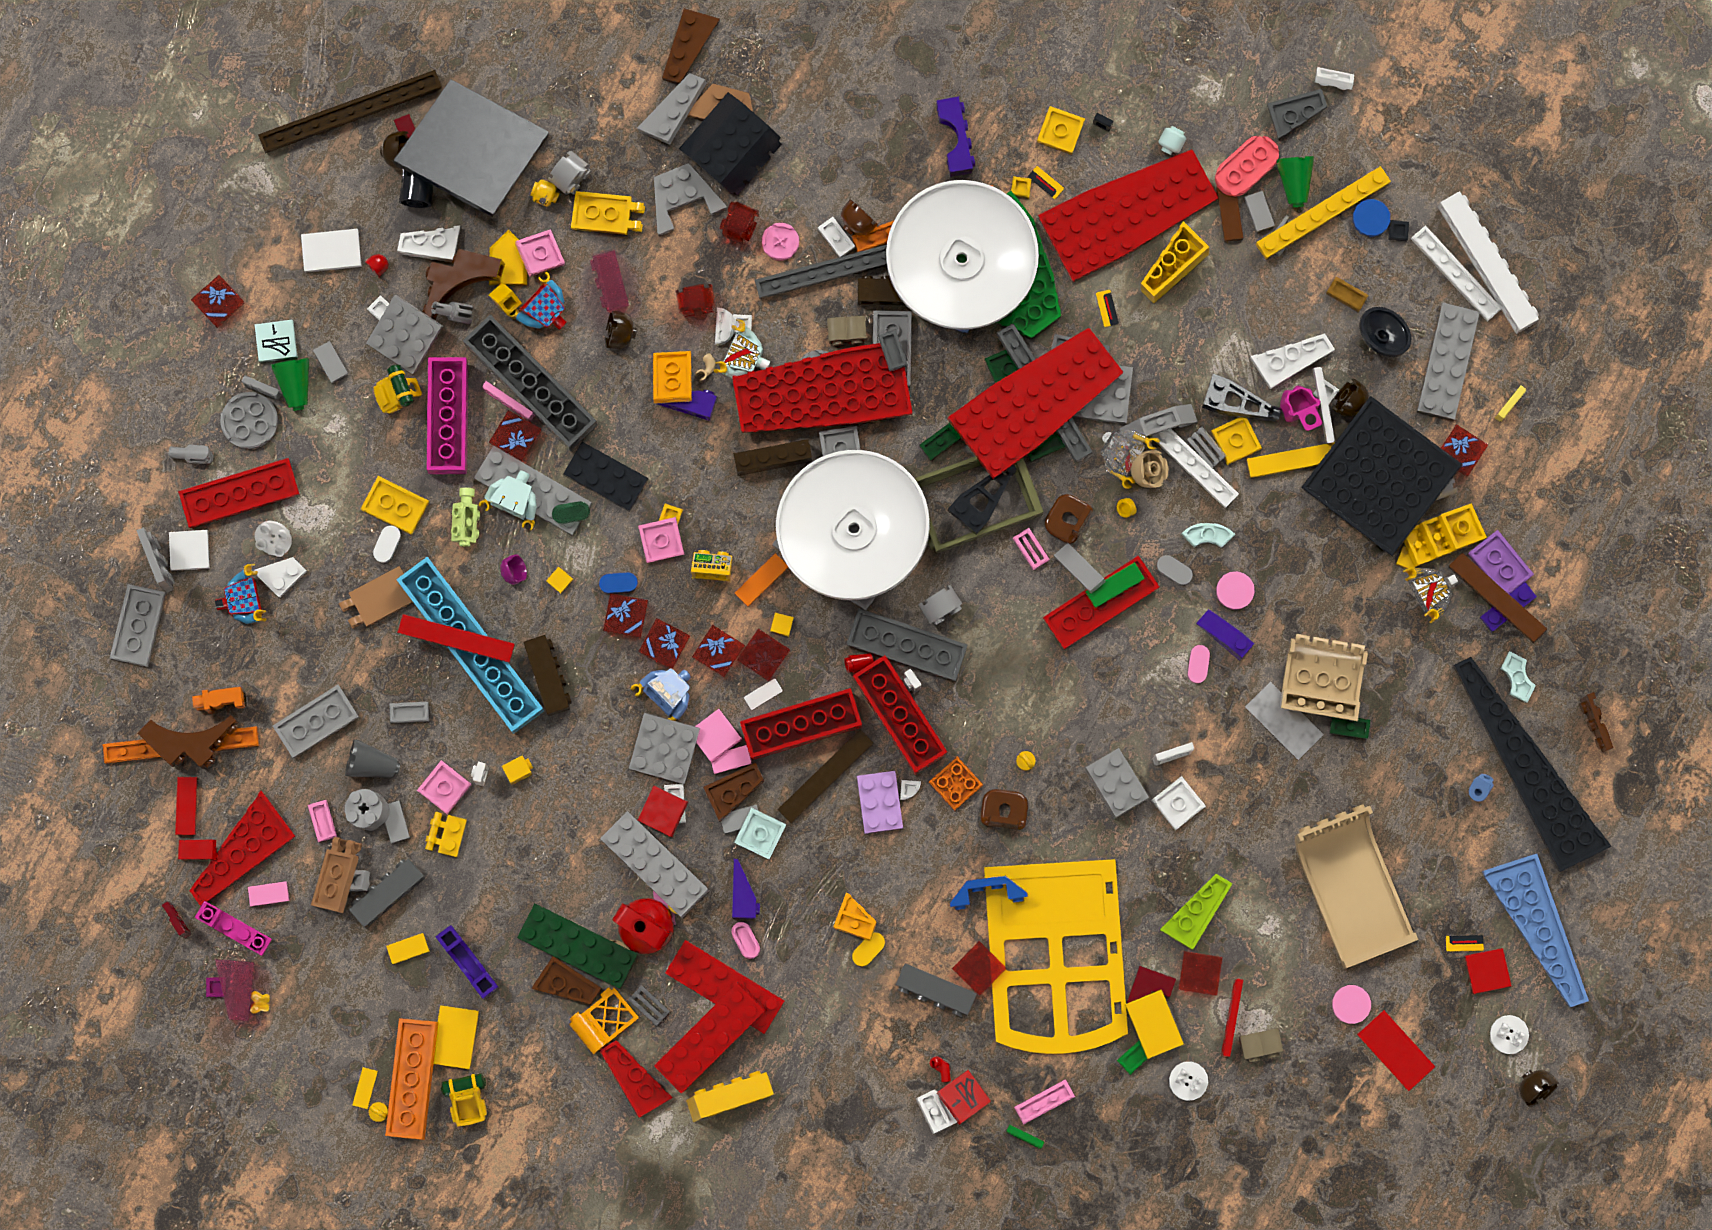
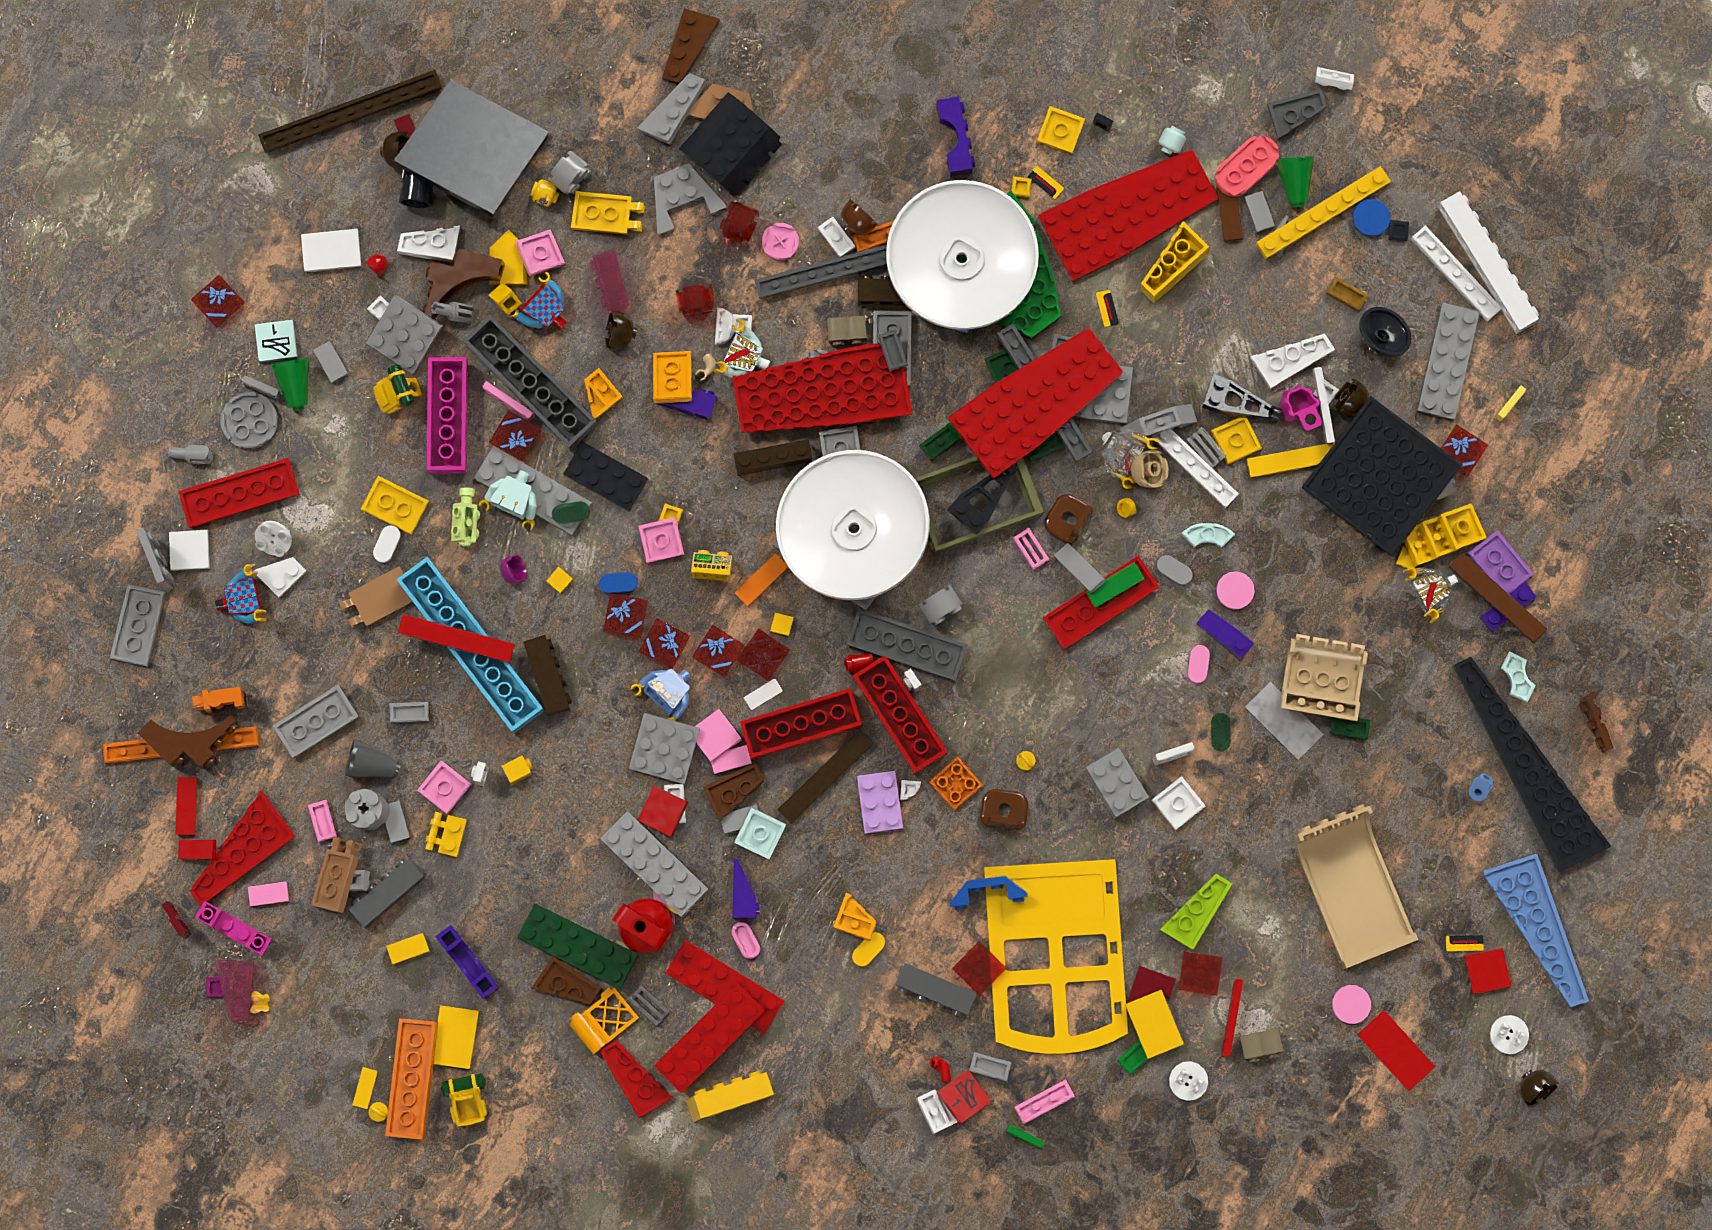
none -> light orange wing [584,368,623,420]
none -> light grey tile [969,1052,1012,1082]
none -> clear green tile [1210,713,1231,752]

